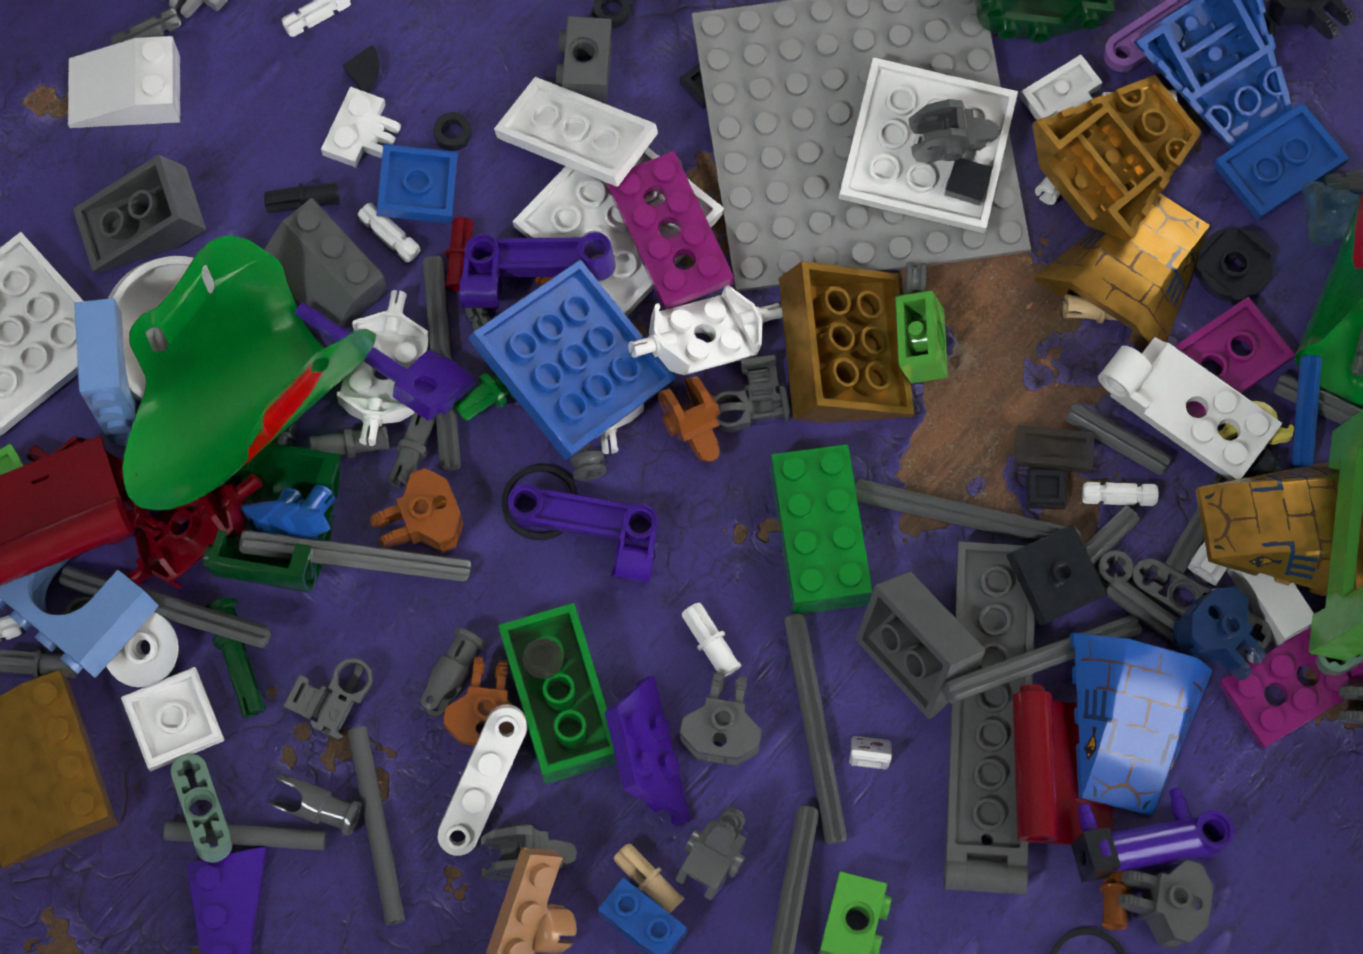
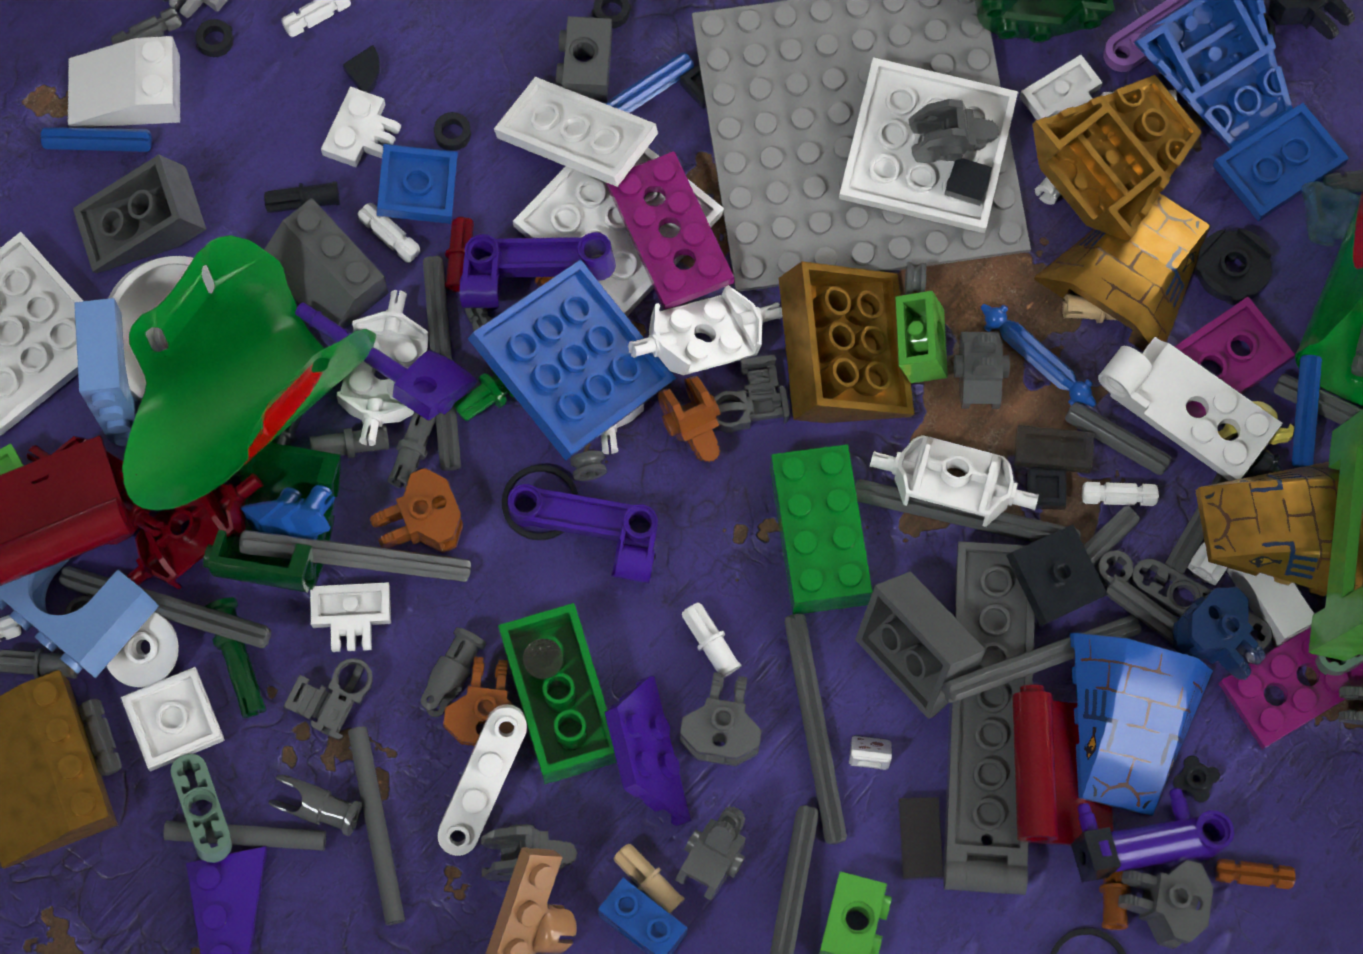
none -> blue axle [40,127,152,152]
none -> dark grey axle [79,699,122,776]
none -> black piece [195,19,233,57]
none -> white hinge [310,582,391,652]
none -> axle [604,53,694,113]
none -> white plate [870,435,1039,527]
none -> clear smoke tile [898,797,944,880]
none -> dark grey hinge [954,332,1010,409]
none -> blue wheel [981,304,1097,407]
none -> black plate [1173,756,1220,803]
none -> dark orange axle [1214,859,1295,889]

